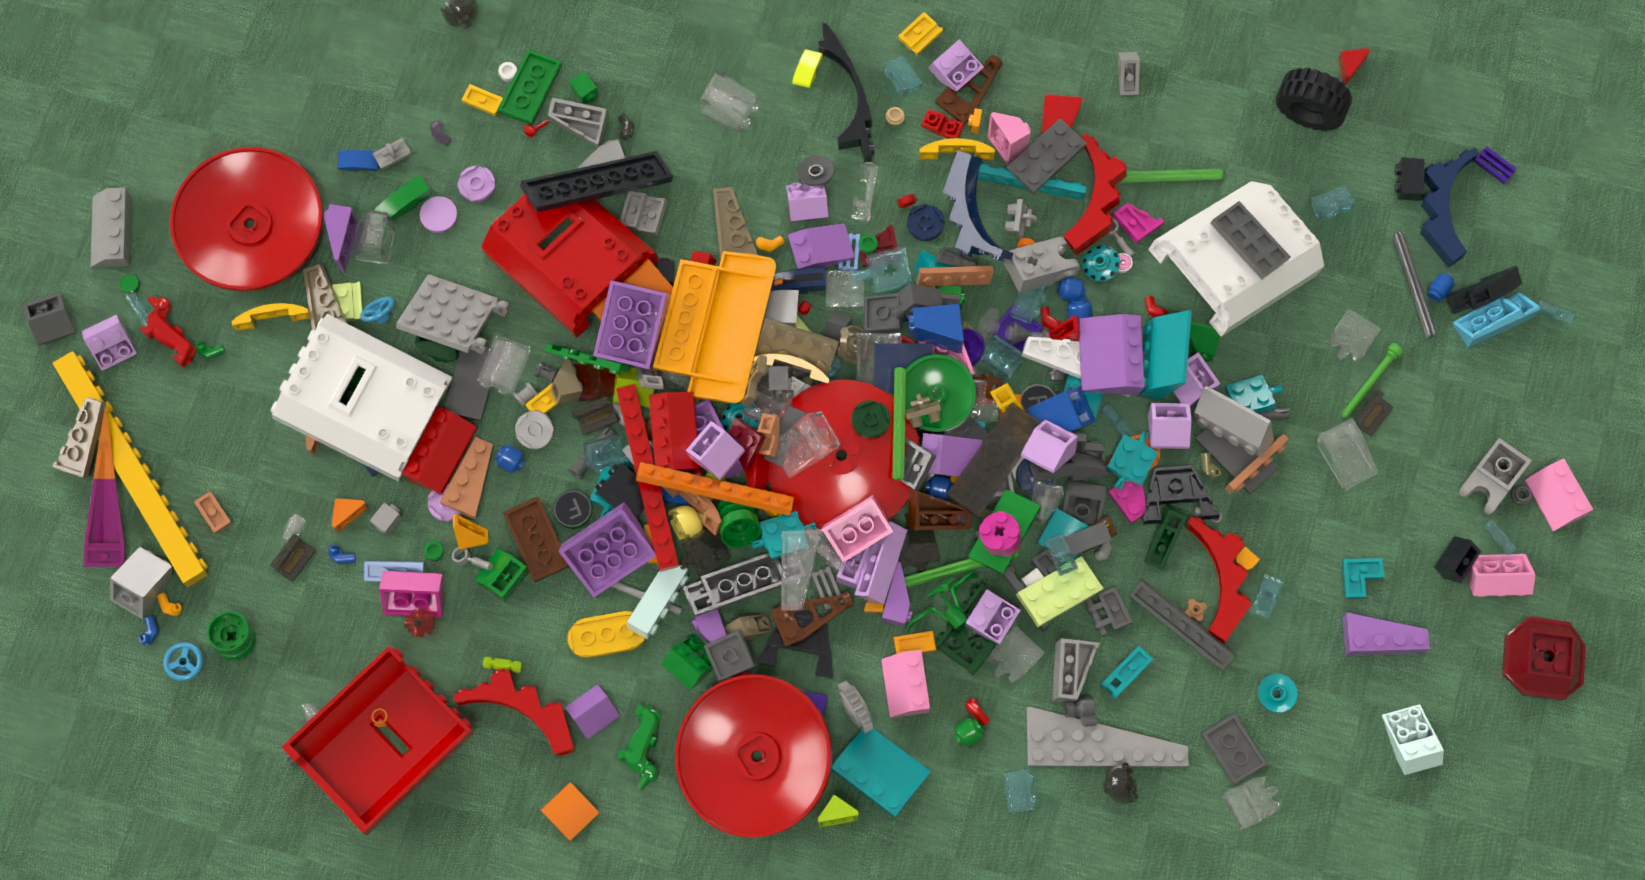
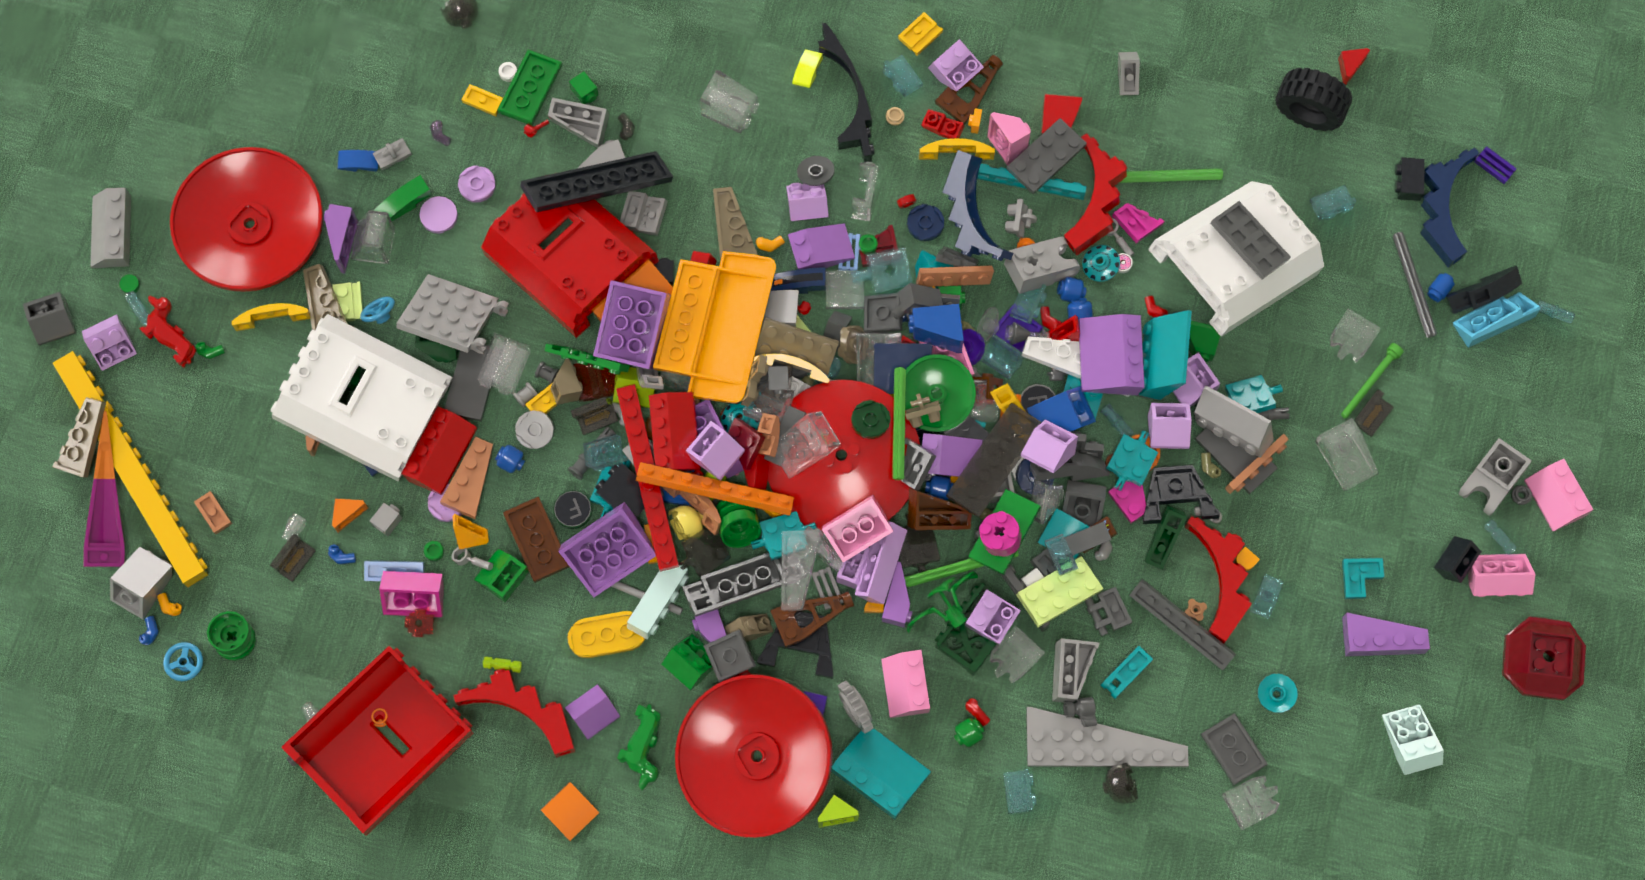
light orange tile [894,631,936,654] -> none

